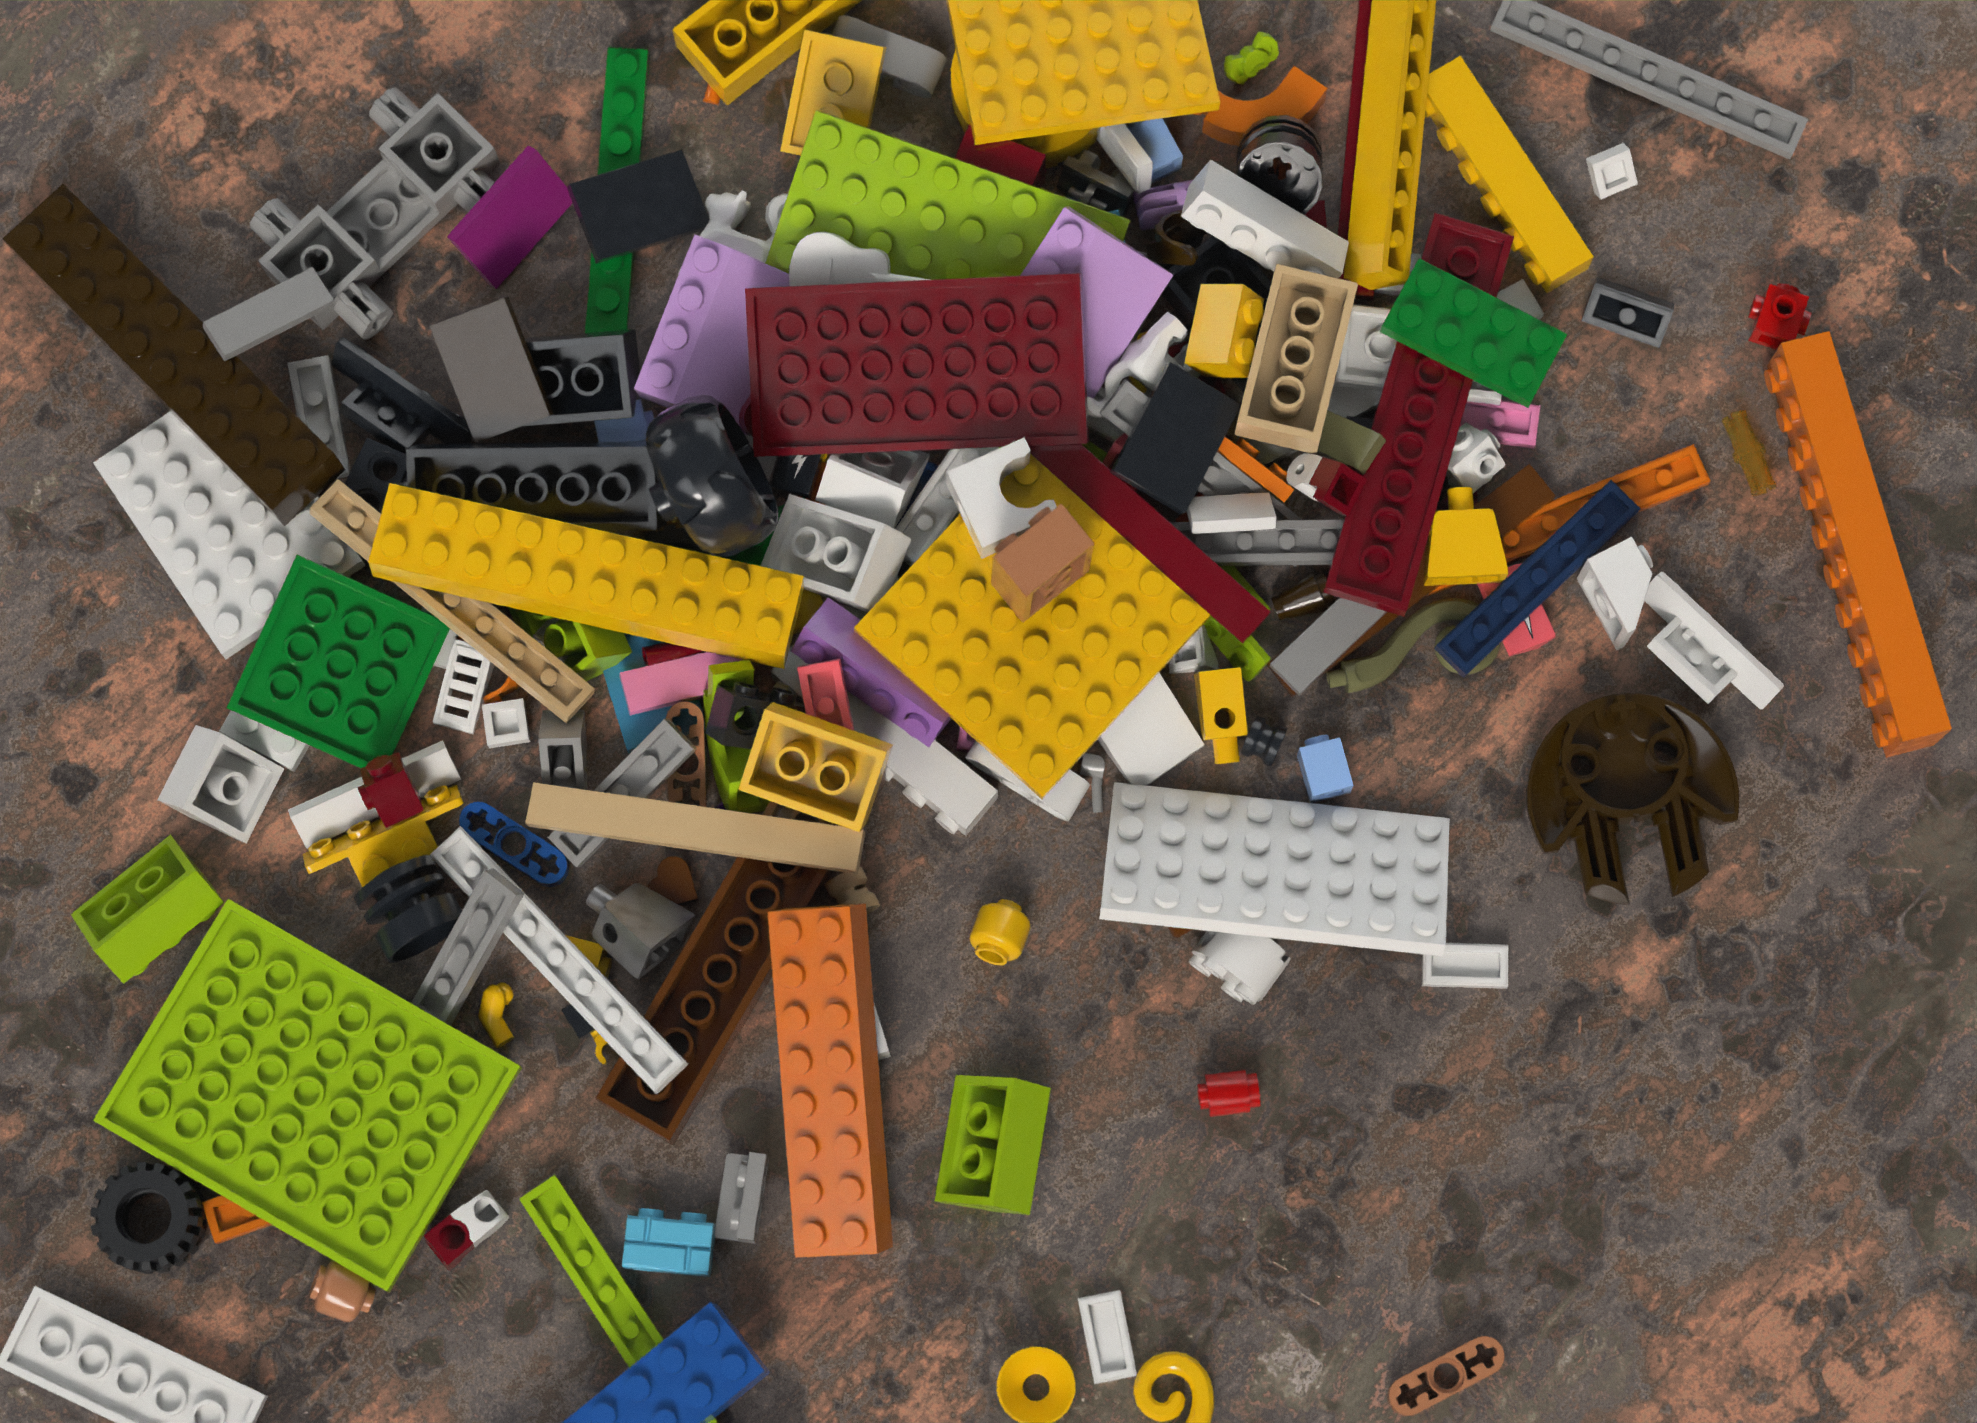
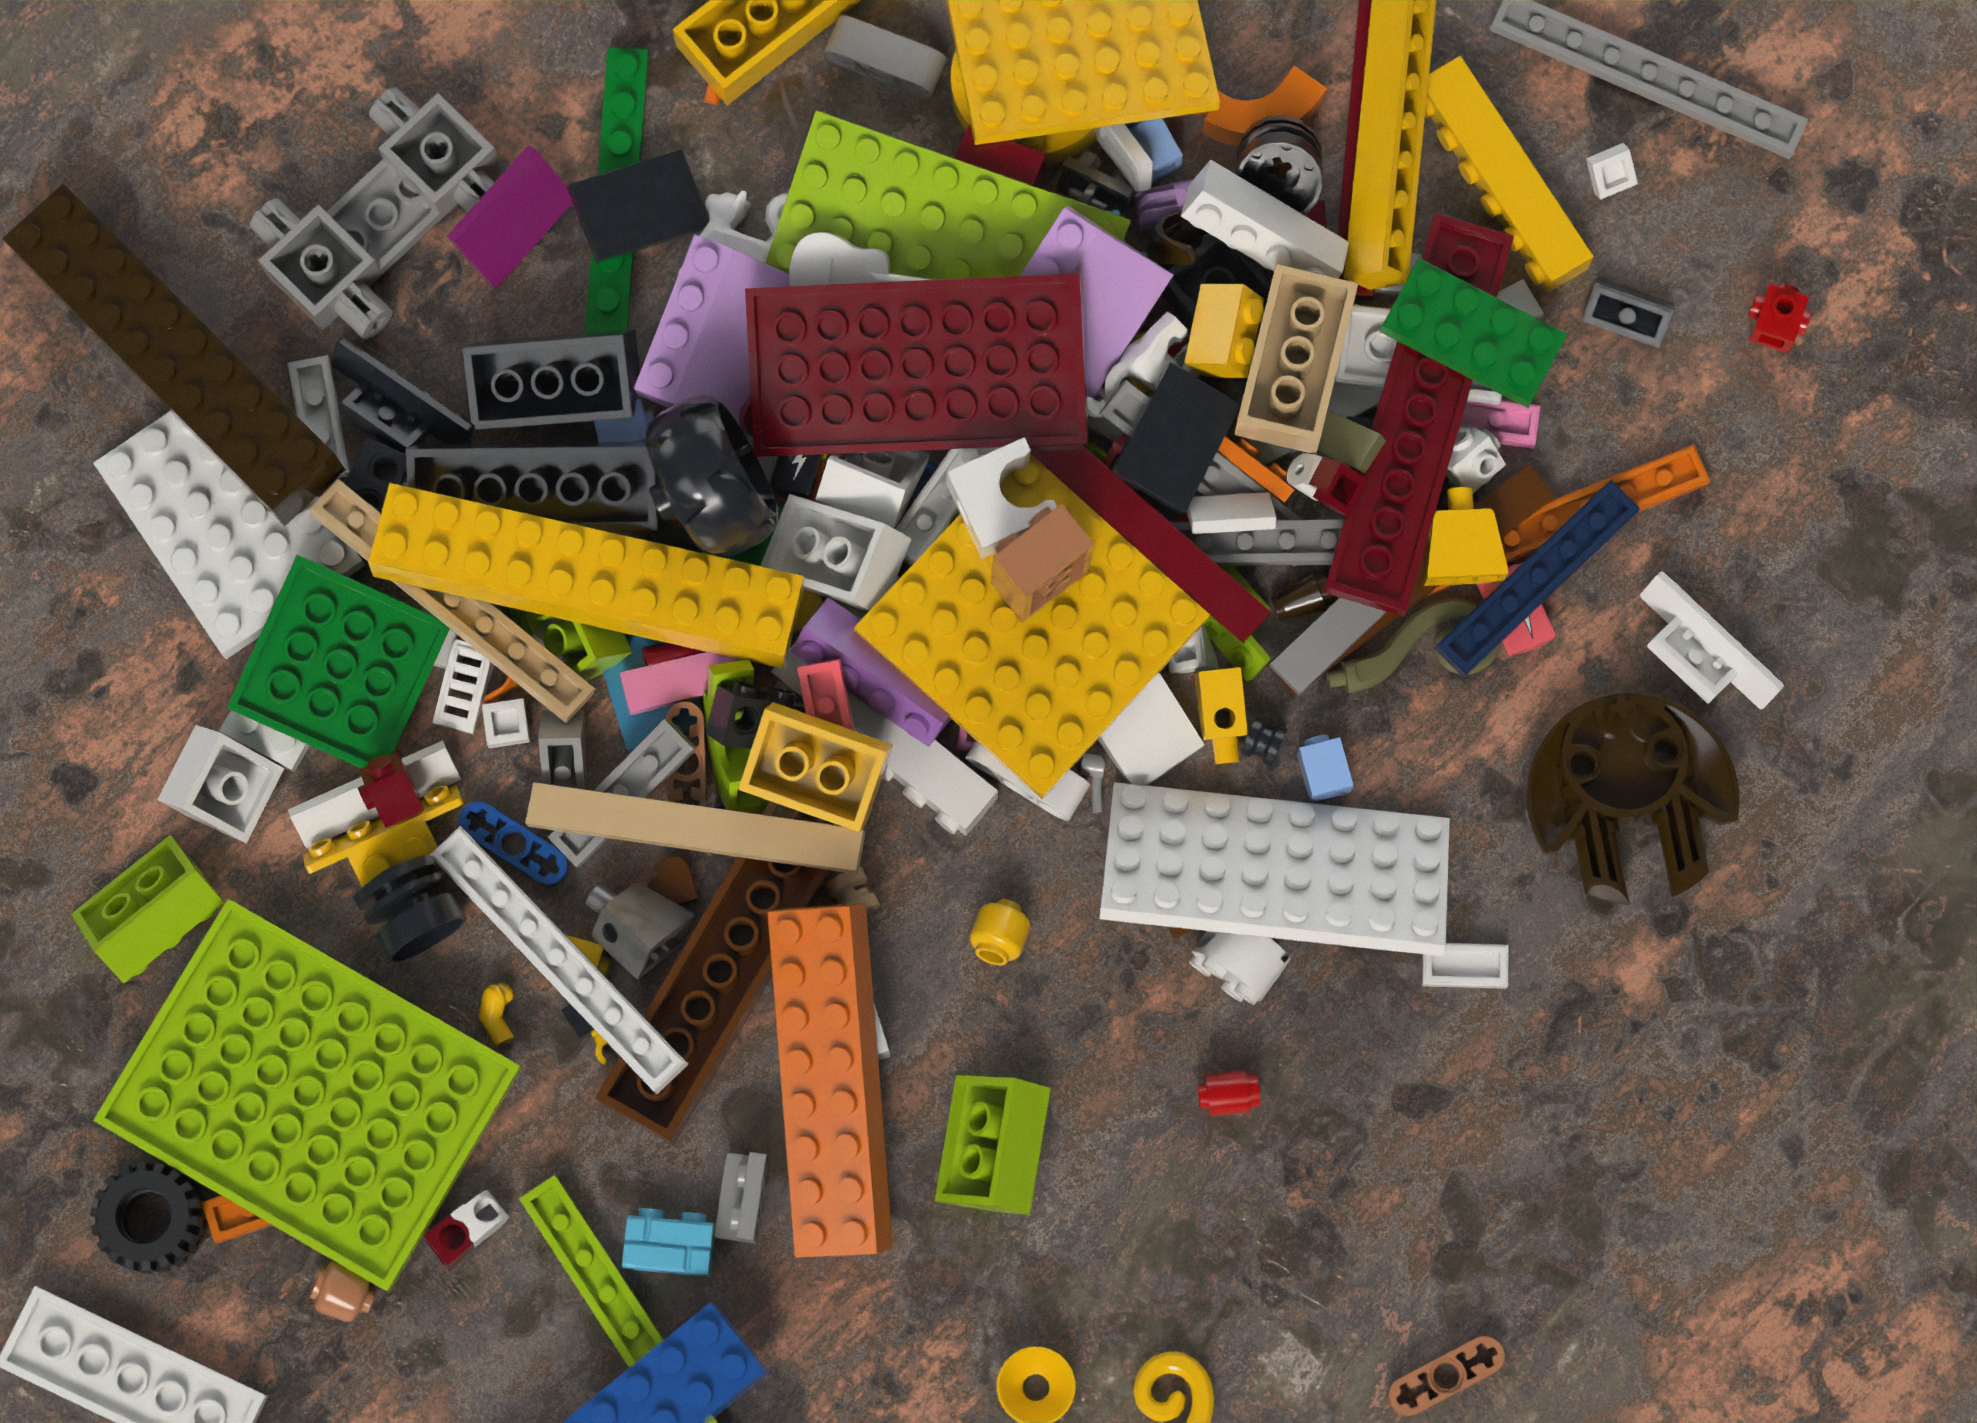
light grey tile [203,267,334,362] -> none
light grey plate [411,869,525,1026] -> none
tile [430,297,554,443] -> none
yellow plate [780,30,886,156] -> none
white tile [1078,1290,1137,1384] -> none
lime piece [1224,32,1279,85] -> none
white slope [1577,537,1653,651] -> none
clear yellow pin [1721,410,1777,496] -> none
orange brick [1764,331,1952,758] -> none

